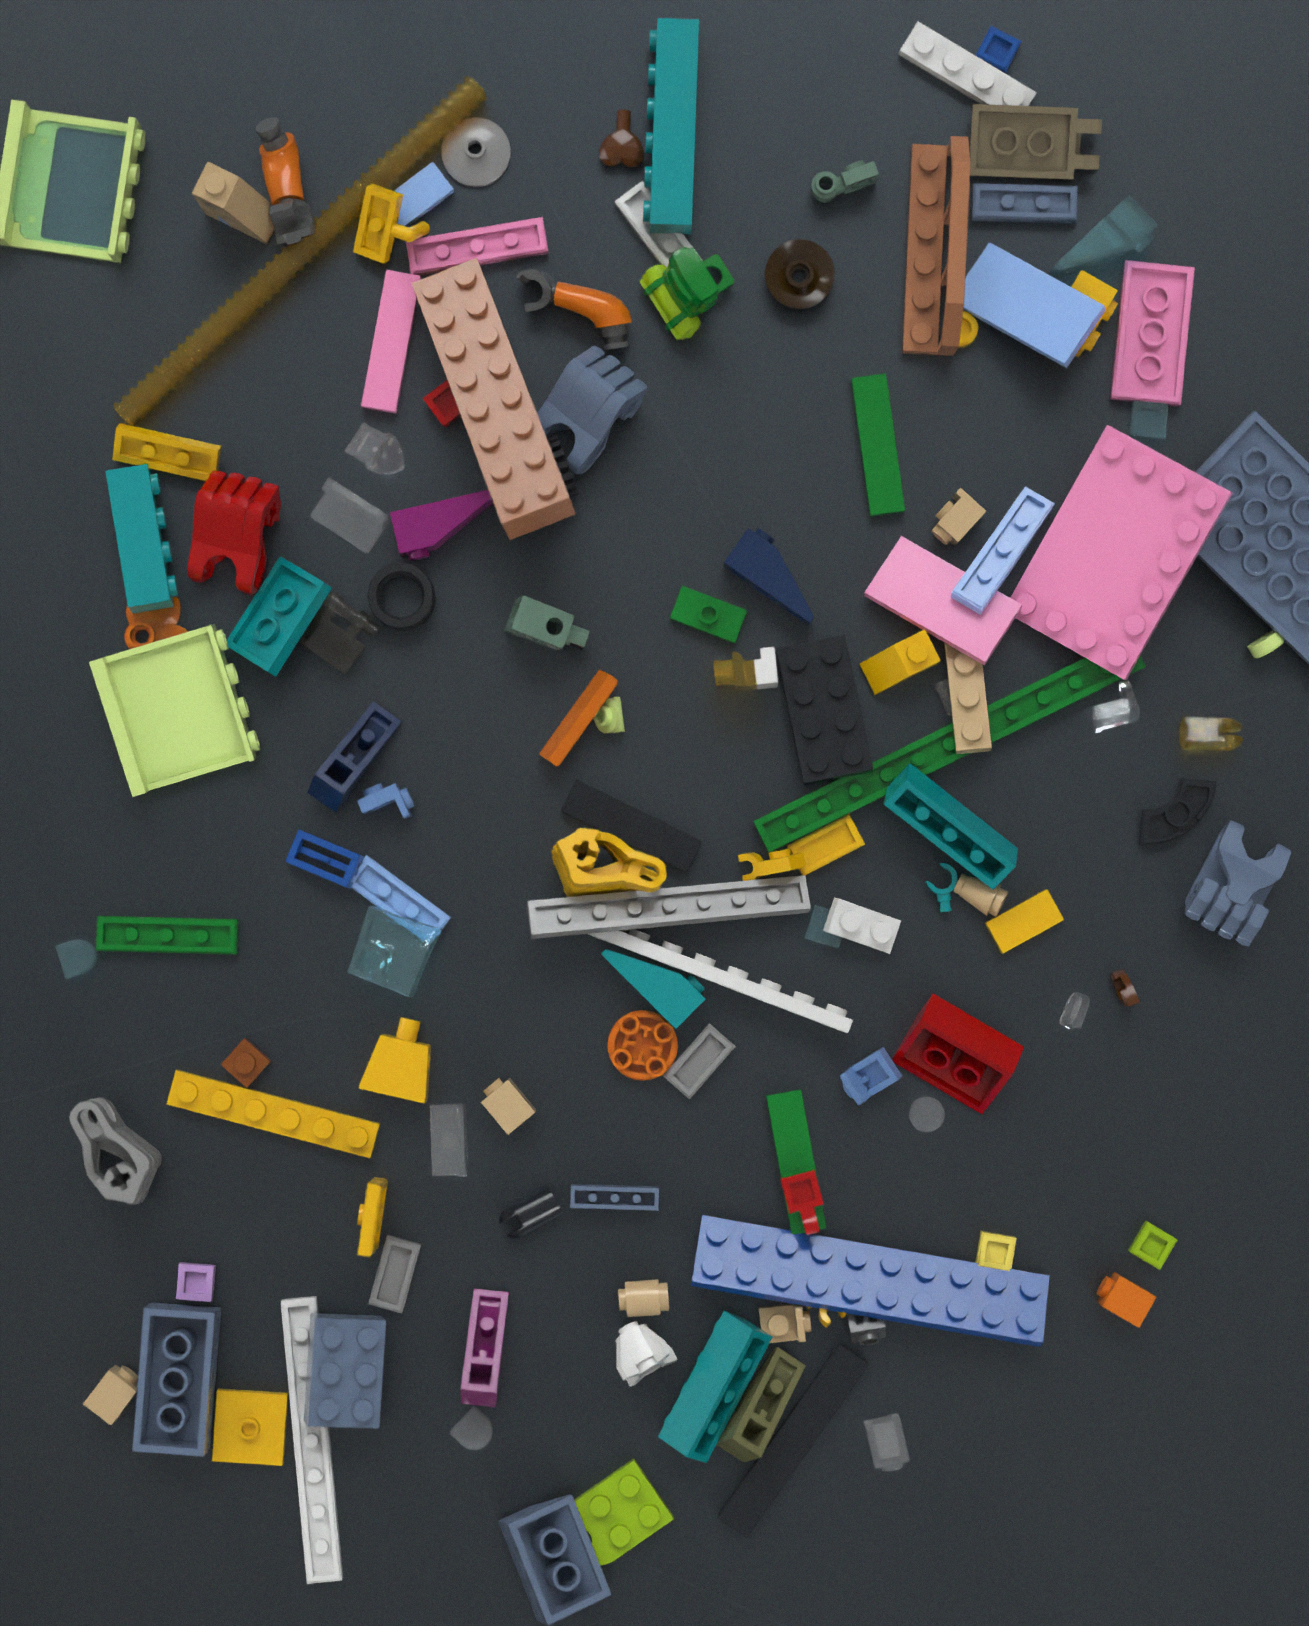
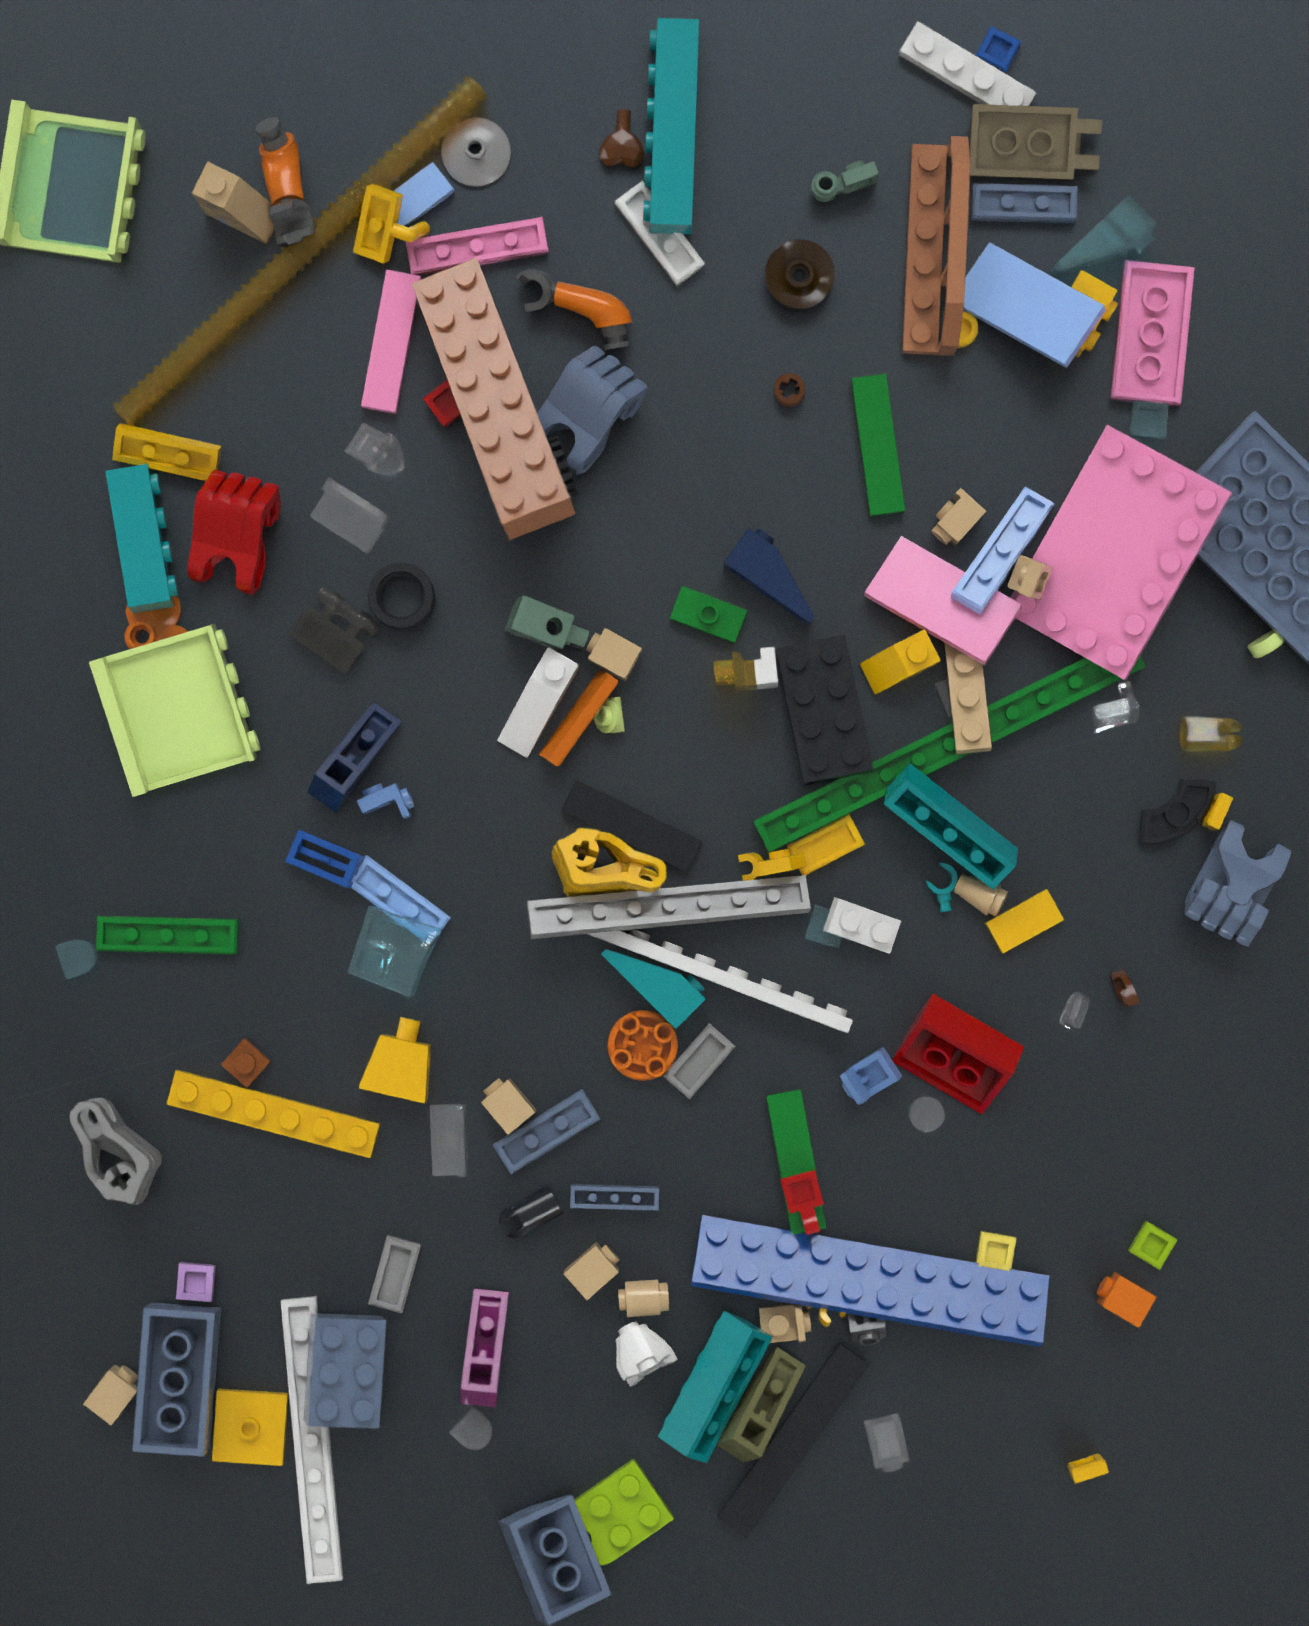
teal plate [227,556,332,677] -> none
yellow plate [357,1177,388,1257] -> none
magenta slope [390,490,494,561] -> none
green piece [640,247,734,340] -> none
none -> sand blue tile [493,1088,601,1174]
none -> white slope [497,647,580,758]
none -> tan brick [564,1242,620,1300]
none -> tan brick [586,628,642,681]
none -> reddish brown bush [774,373,805,407]
none -> tan bracket [1008,555,1053,600]
none -> yellow tile [1067,1454,1109,1484]
none -> yellow tile [1201,793,1233,831]

